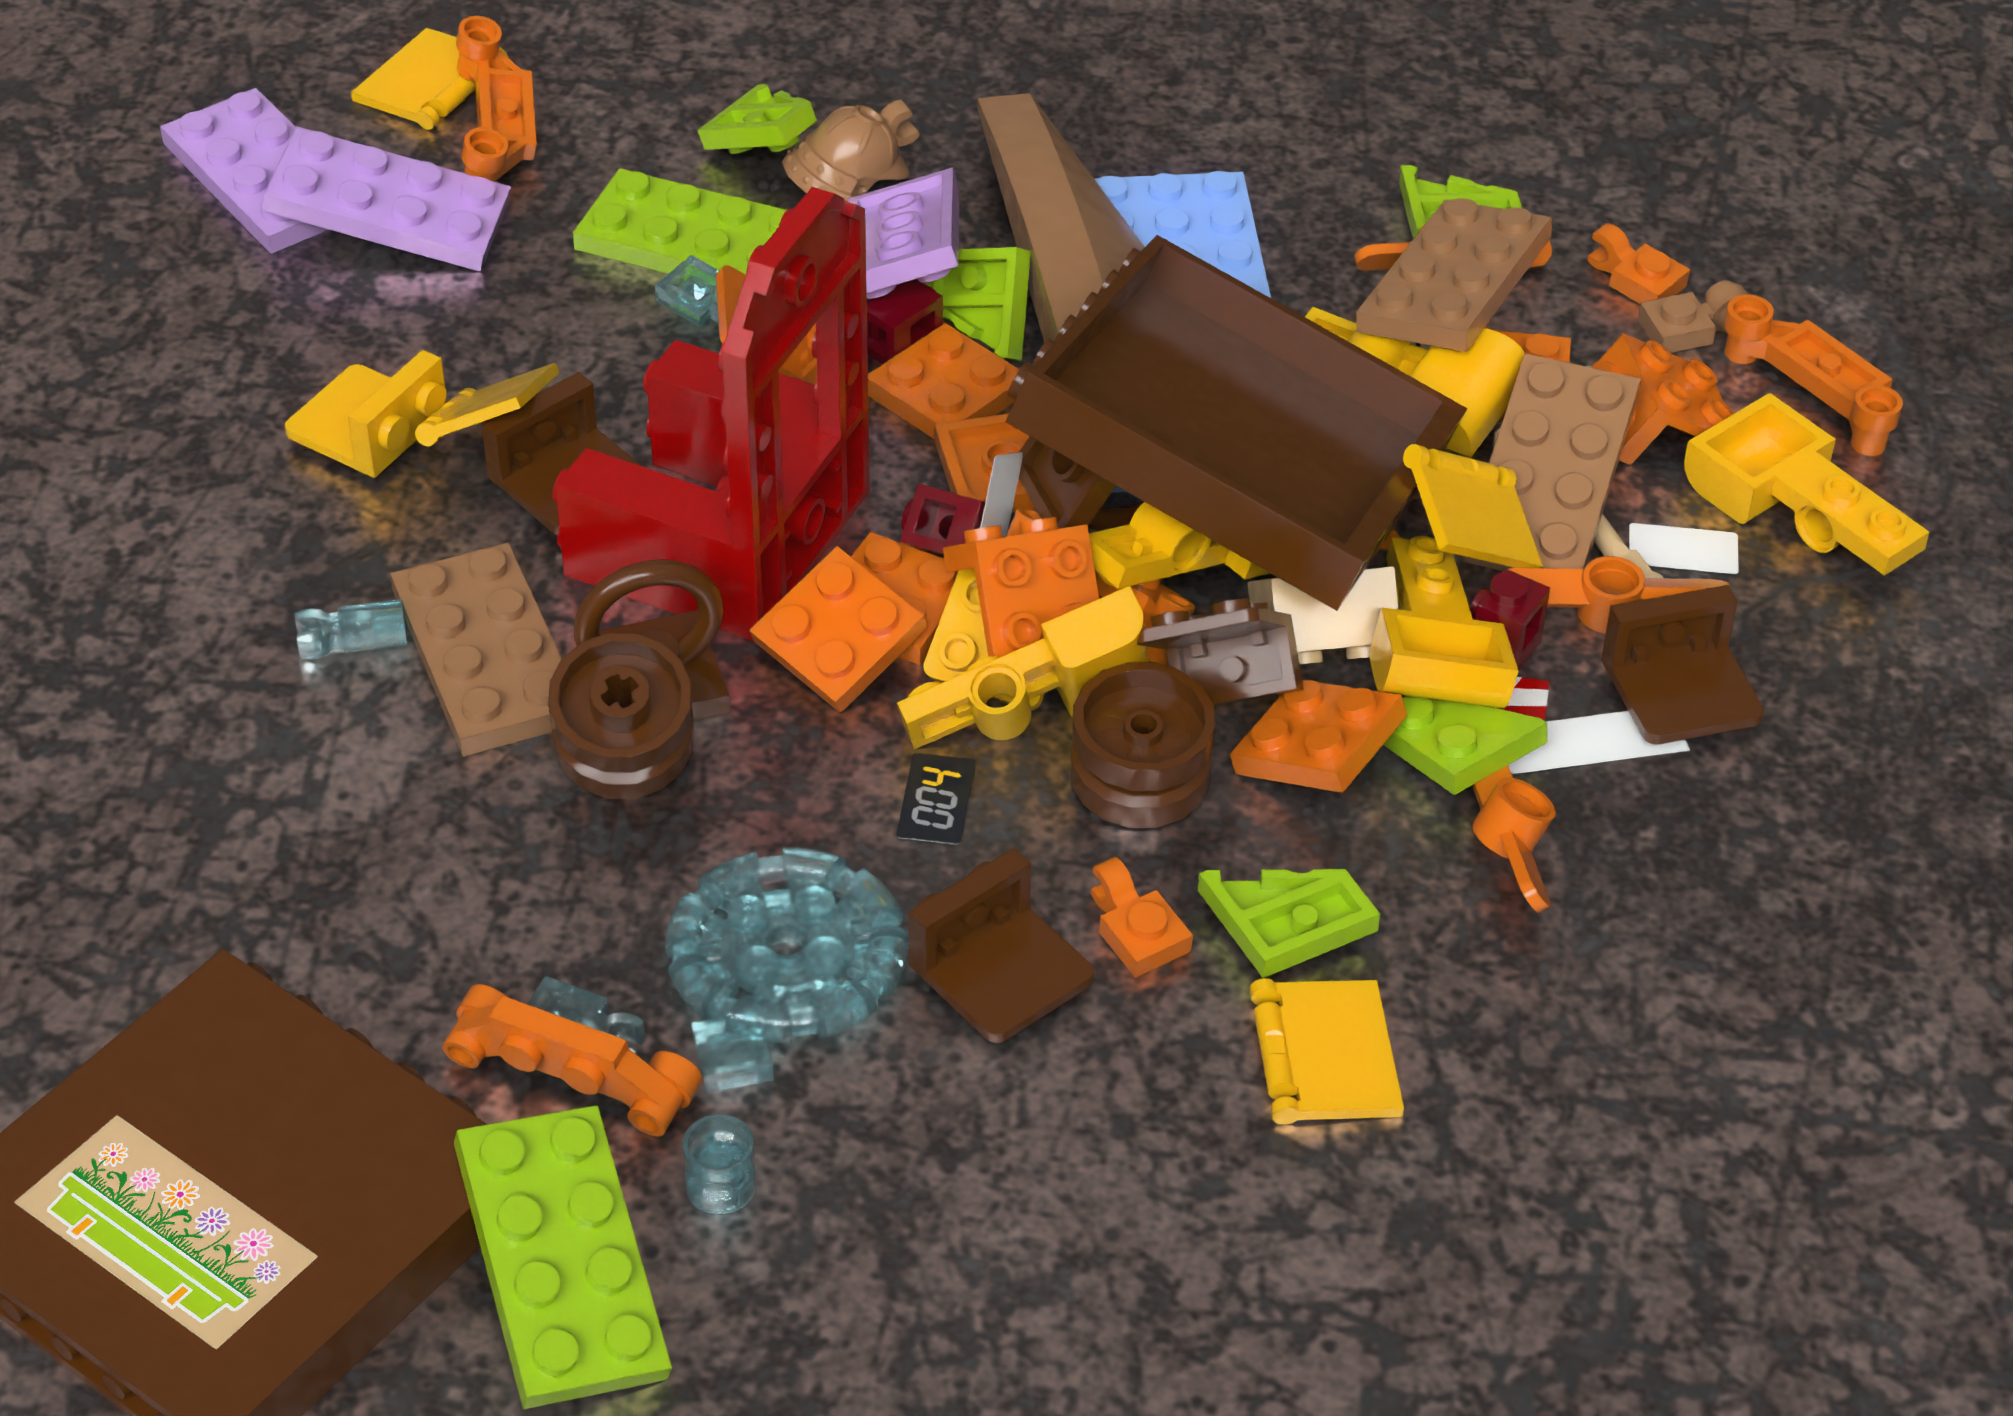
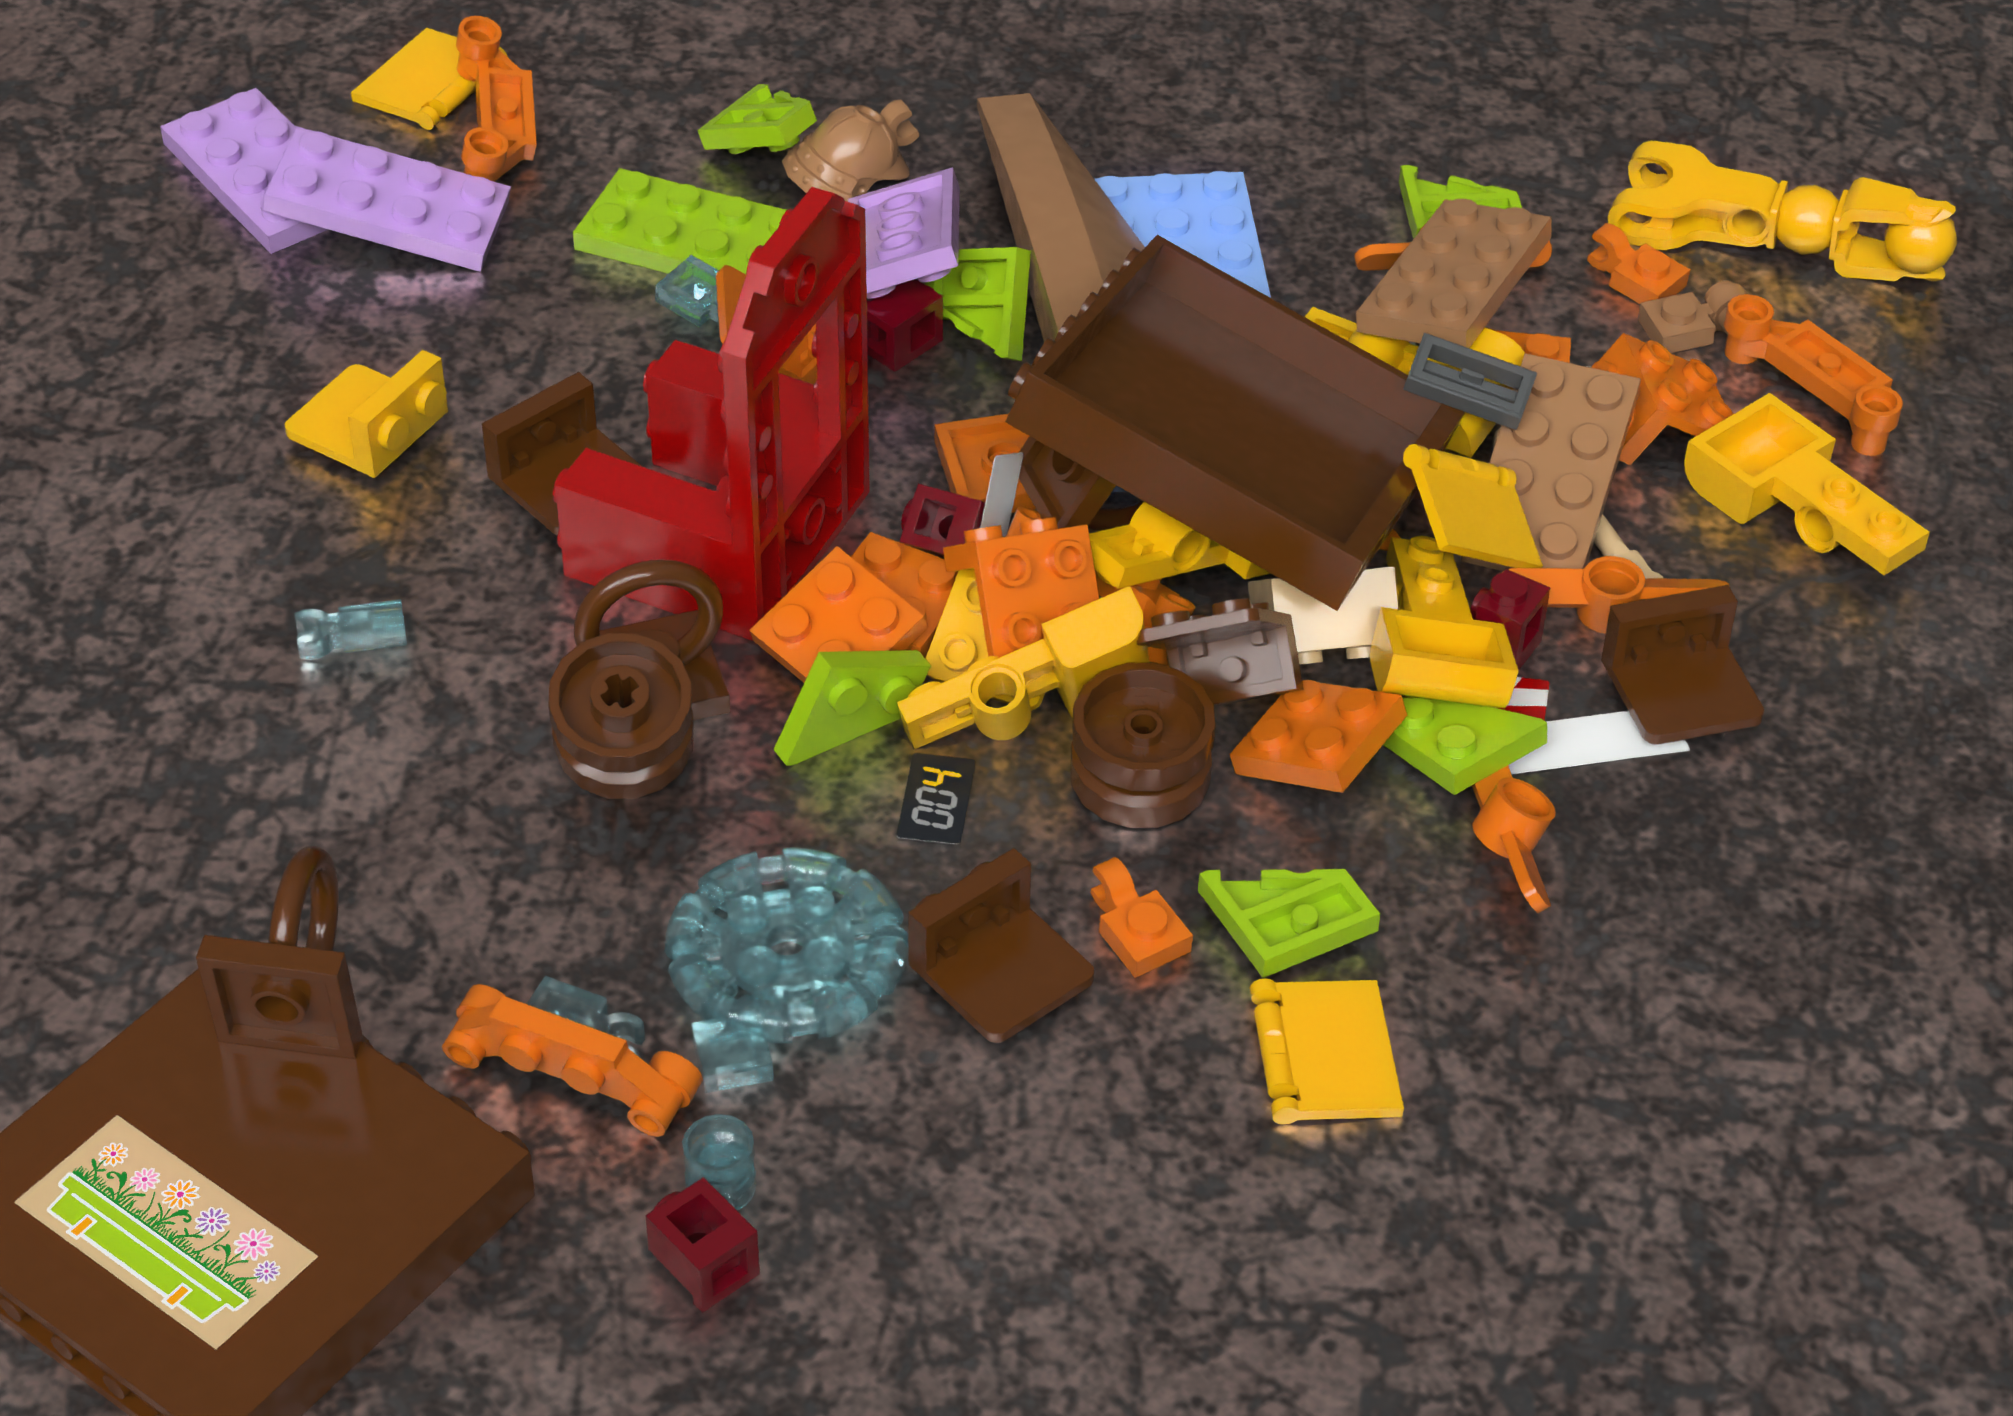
medium nougat plate [390,542,562,757] -> none
yellow piece [415,362,560,446] -> none
lime plate [454,1105,672,1410] -> none
orange plate [868,323,1019,439] -> none
white sticker [1629,523,1739,574] -> none
none -> reddish brown tile [196,846,363,1059]
none -> dark red brick [645,1177,760,1313]
none -> lime wing [773,650,931,766]
none -> dark grey tile [1403,333,1537,430]
none -> yellow piece [1607,141,1957,282]

